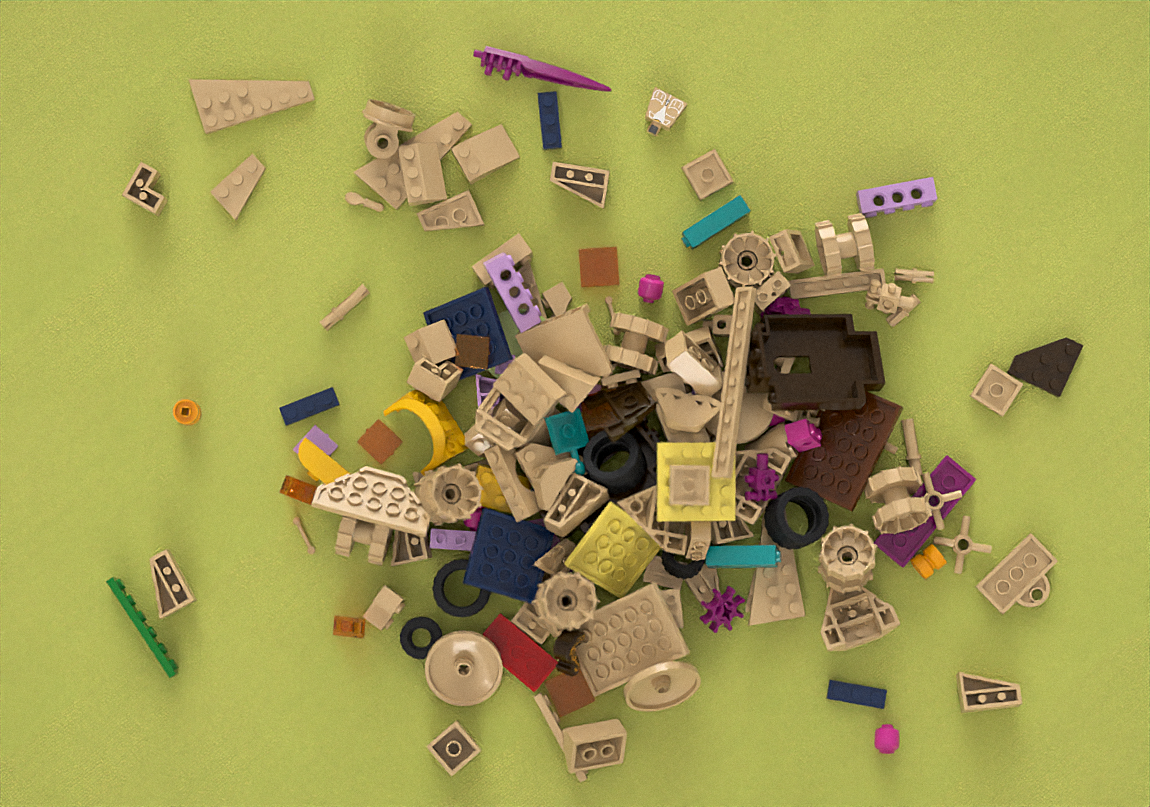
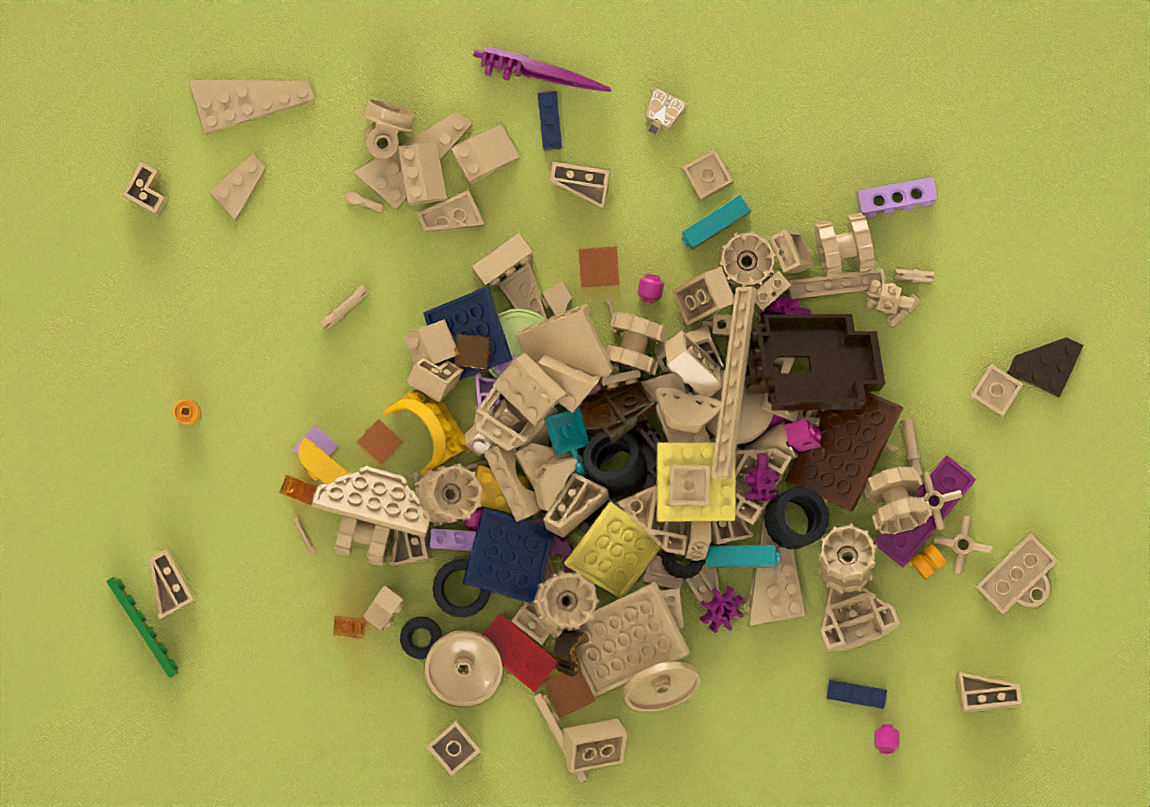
dark blue plate [279,387,340,426] -> none
lavender brick [483,252,542,333] -> none
tan wing [534,538,577,576] -> none

